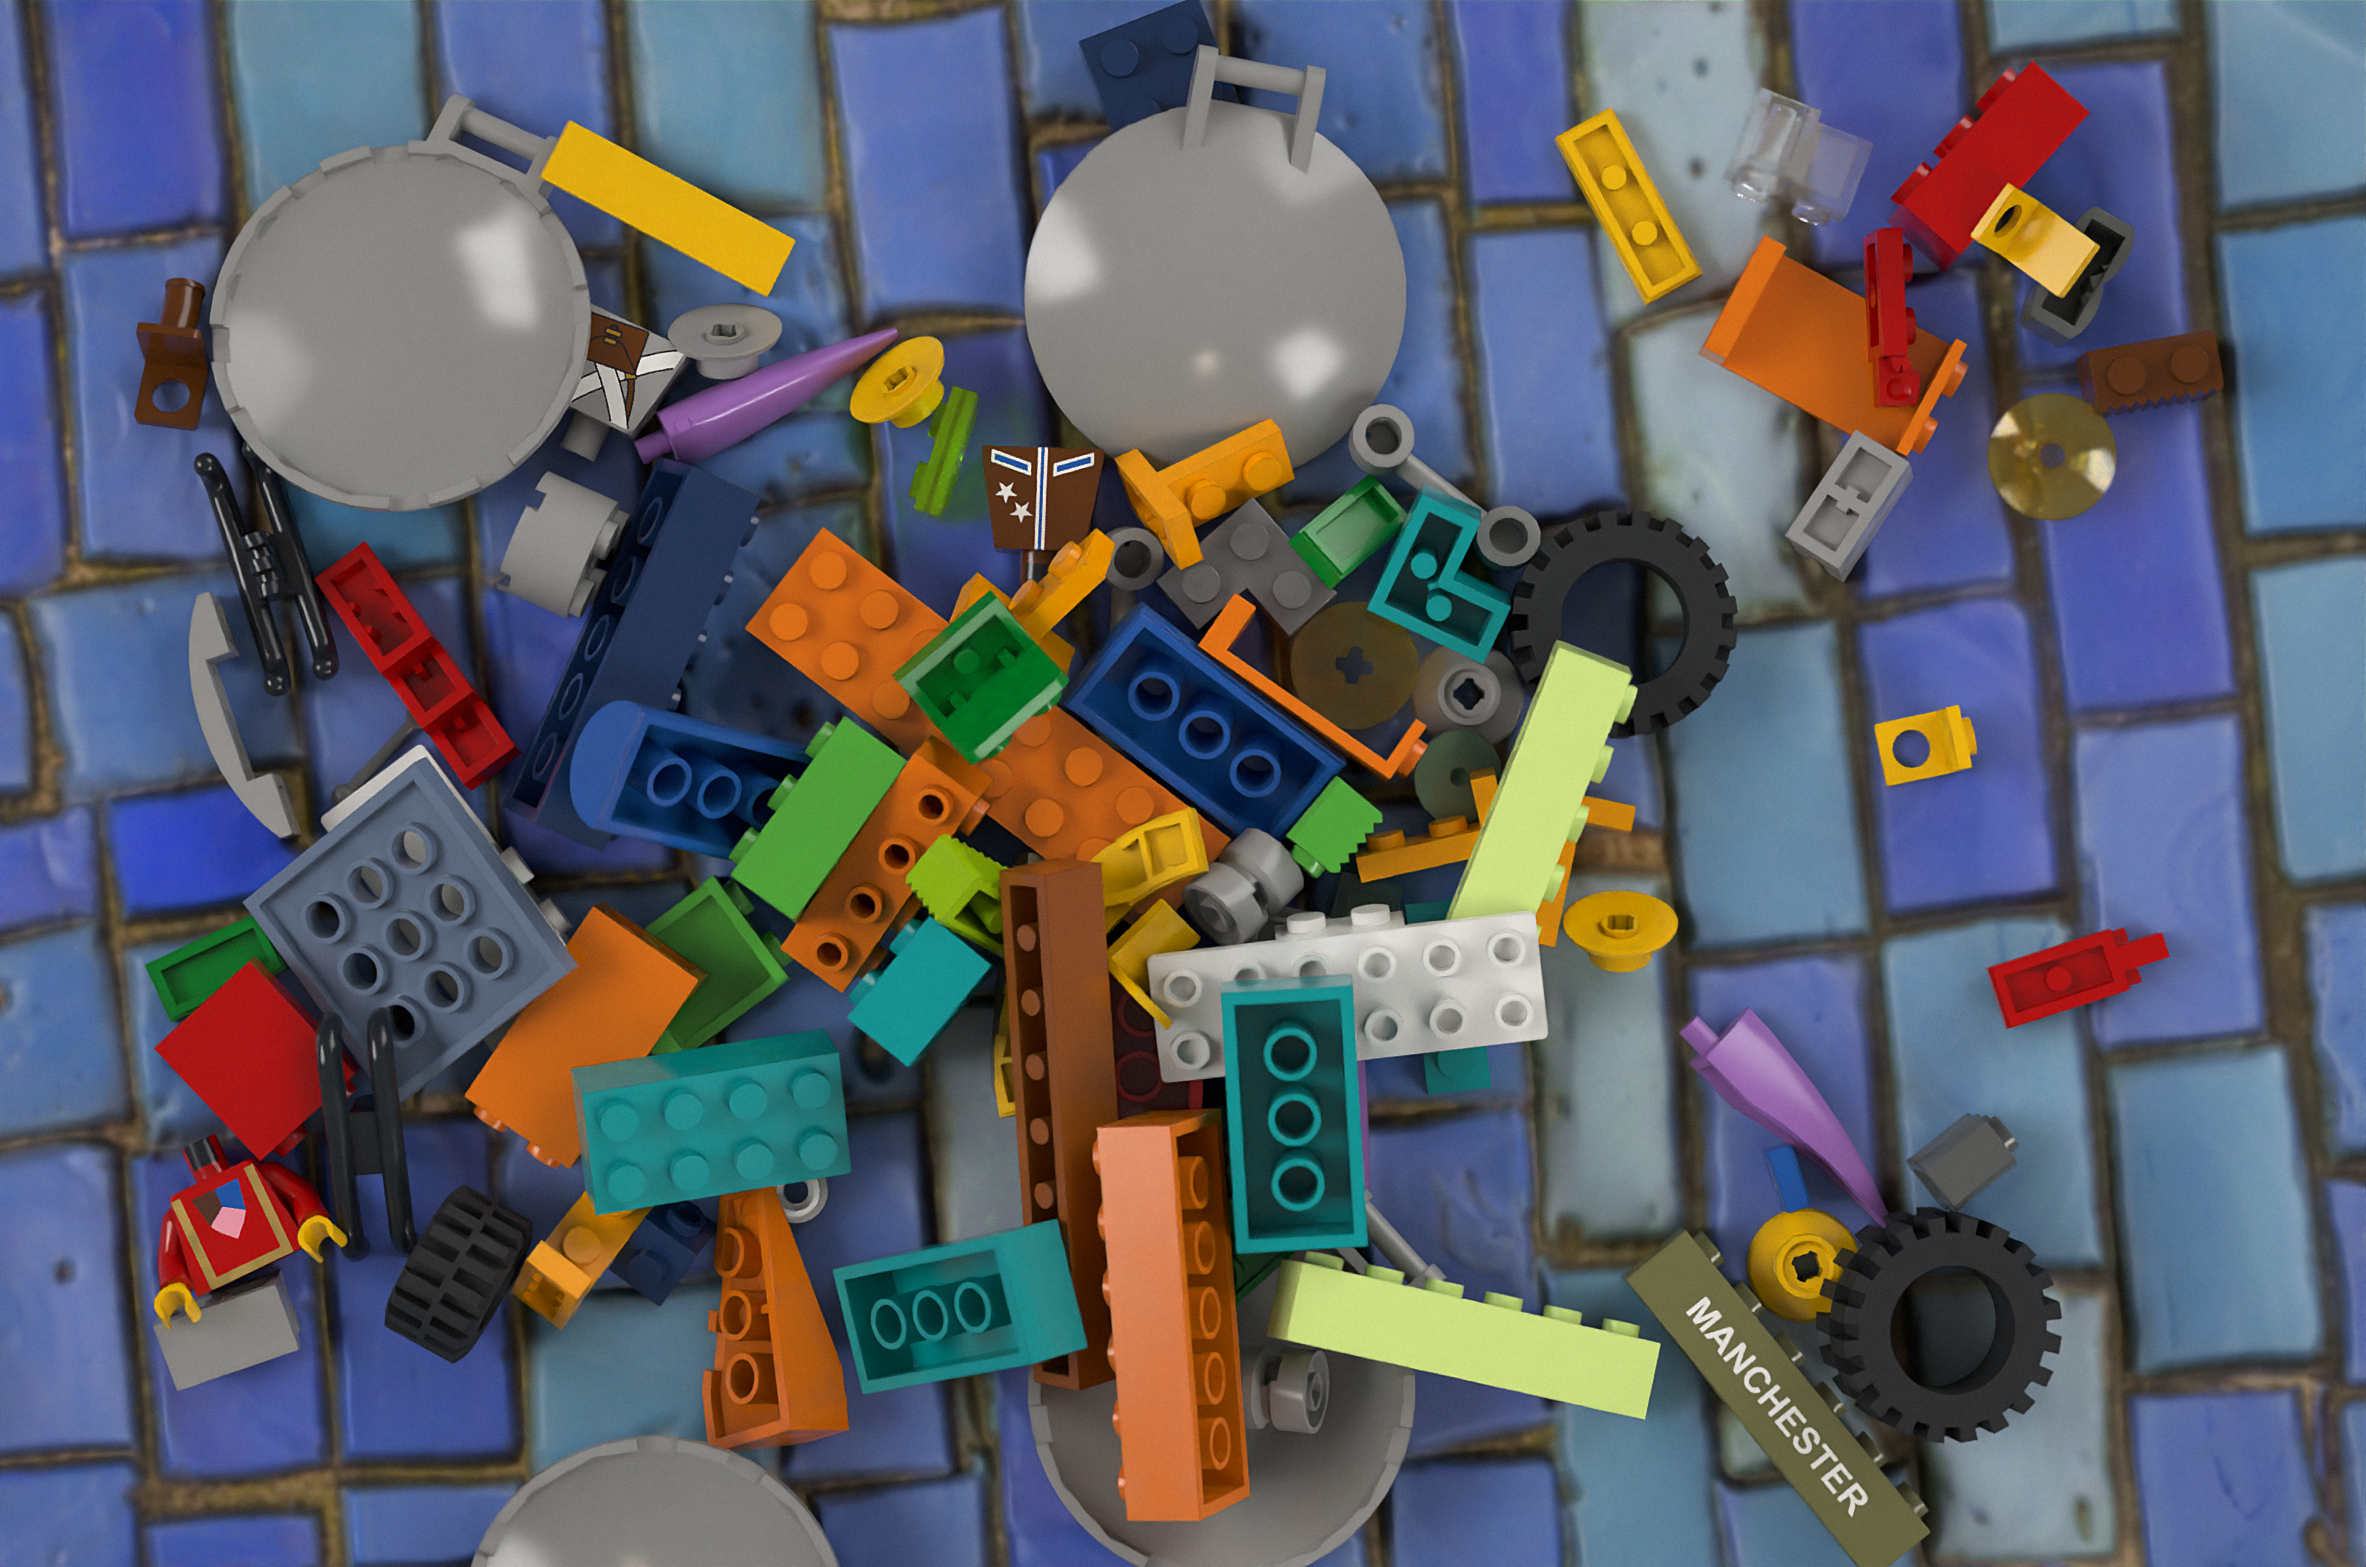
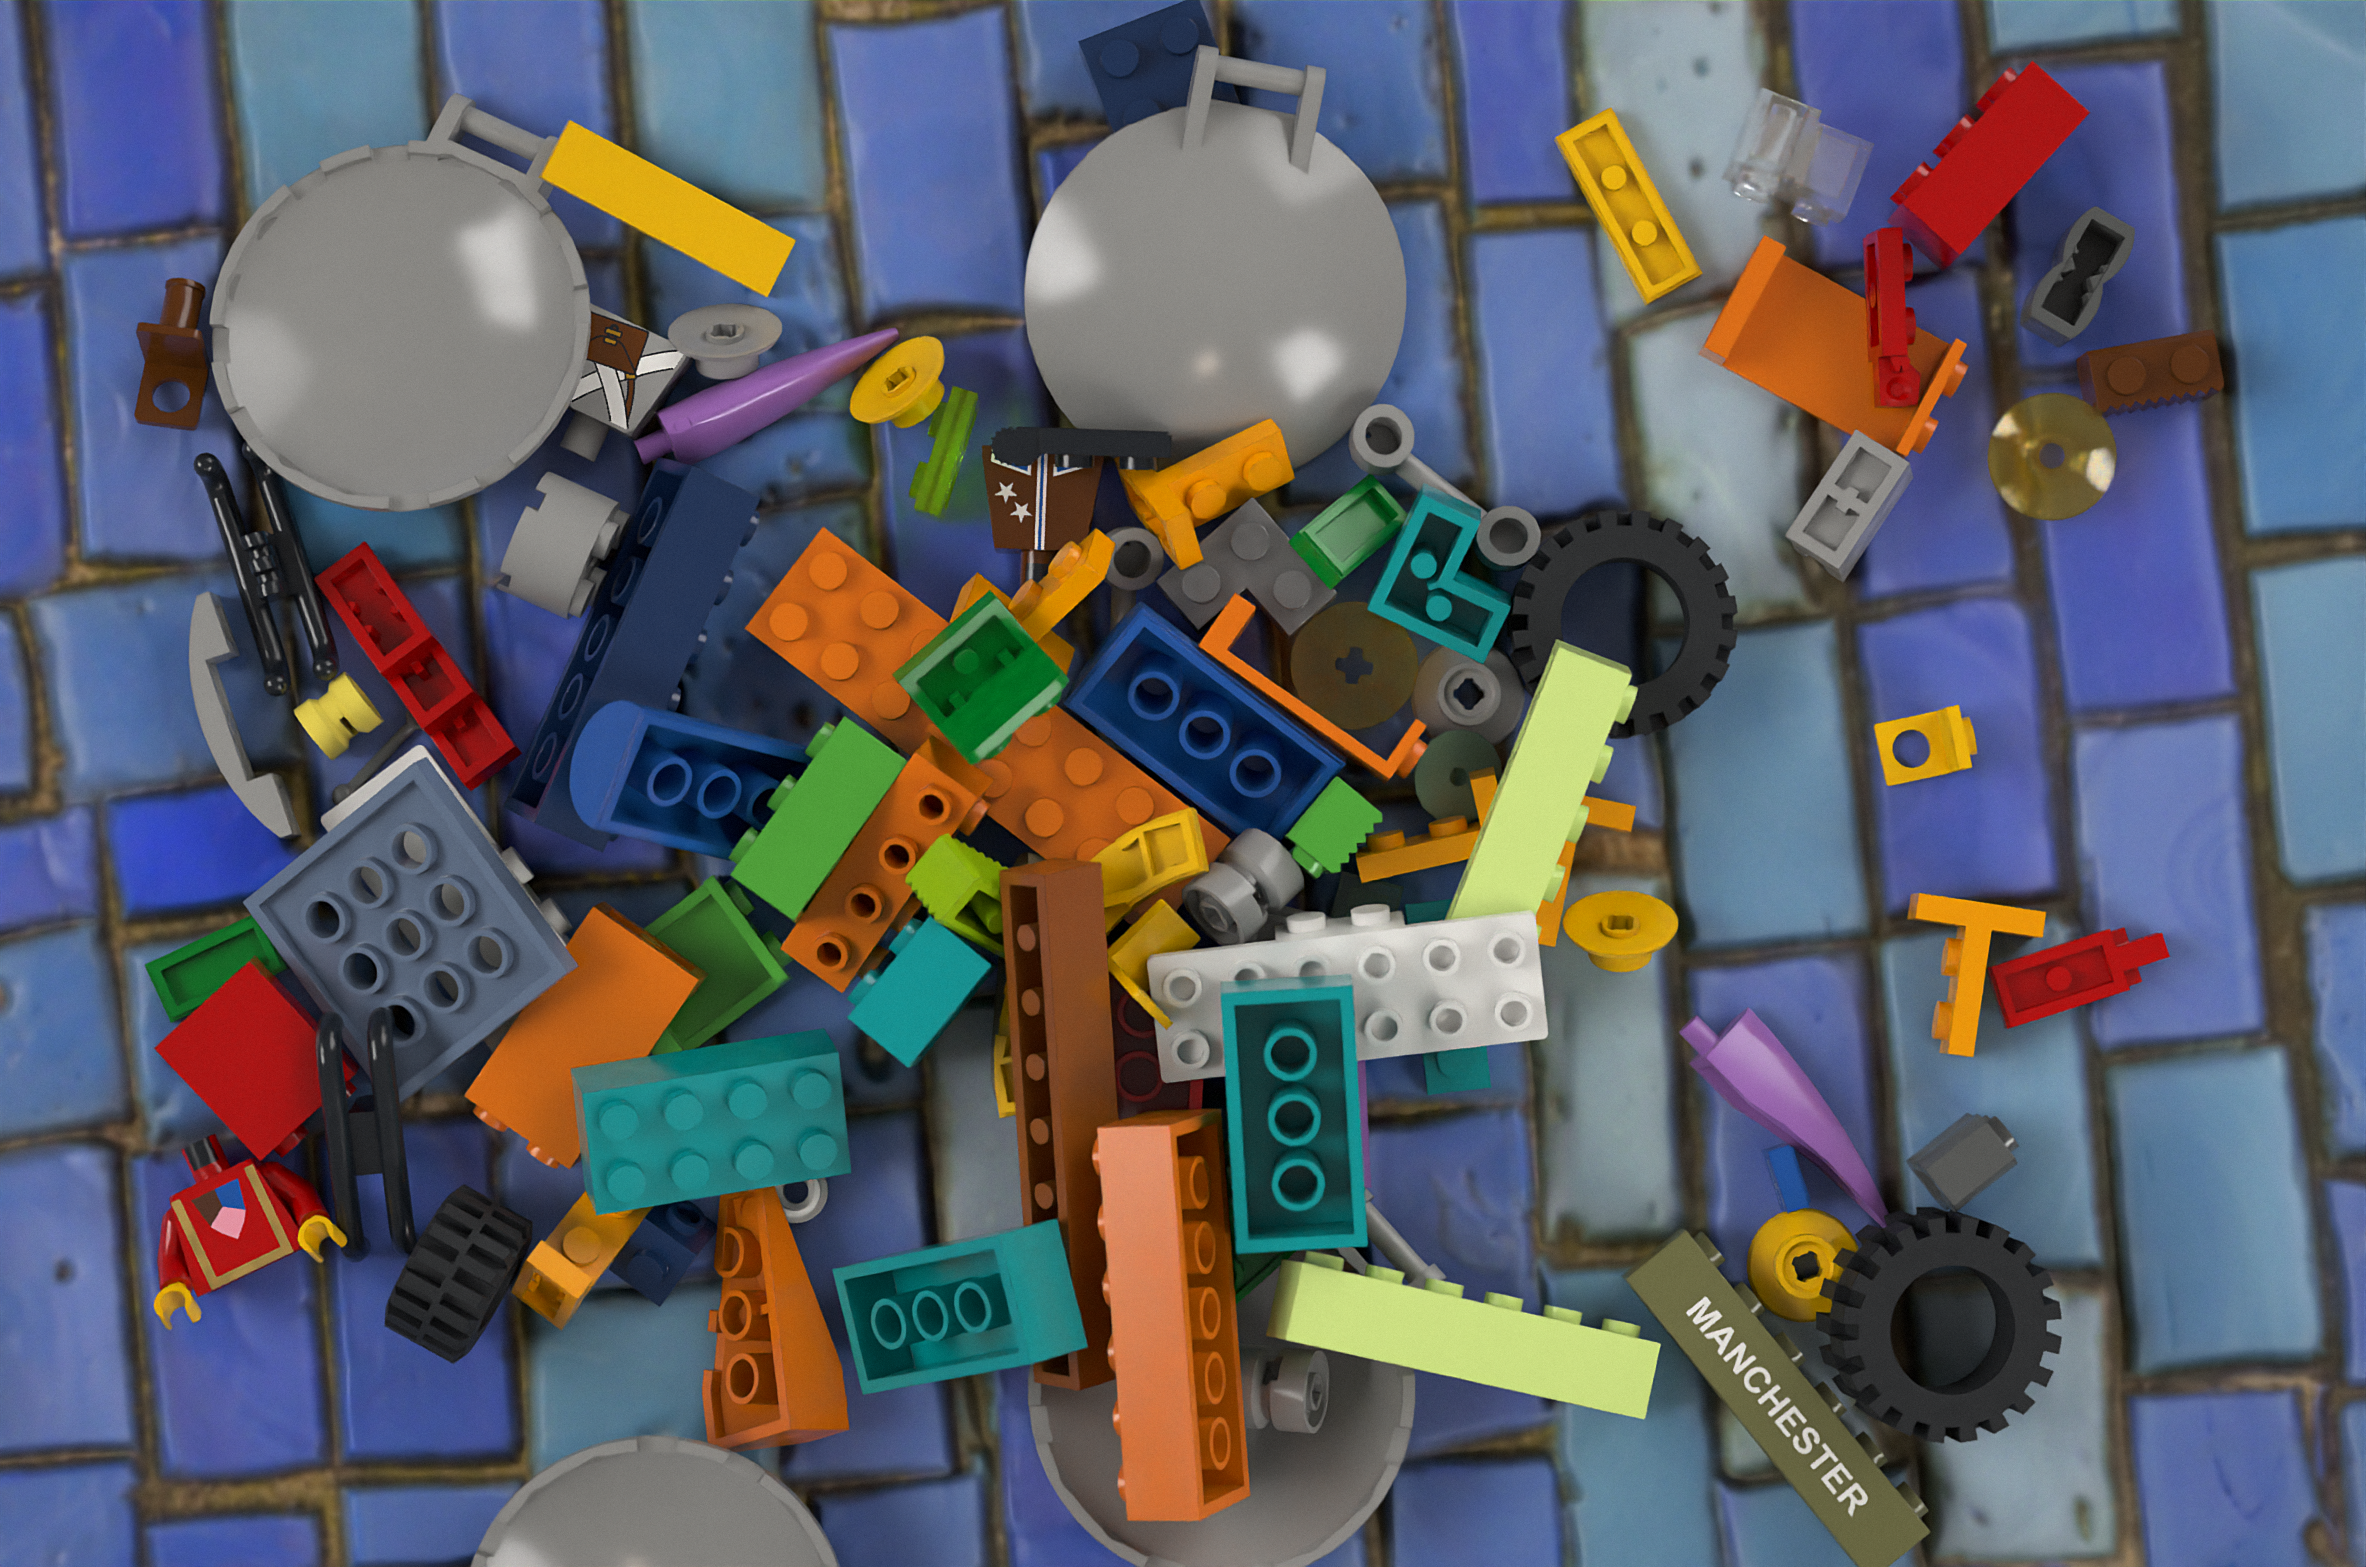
light grey hinge [153,1269,301,1391] -> none
yellow bracket [1970,183,2100,298] -> none
none -> light yellow wheel [293,671,384,760]
none -> black hinge [989,426,1173,470]
none -> light orange bracket [1907,893,2046,1057]

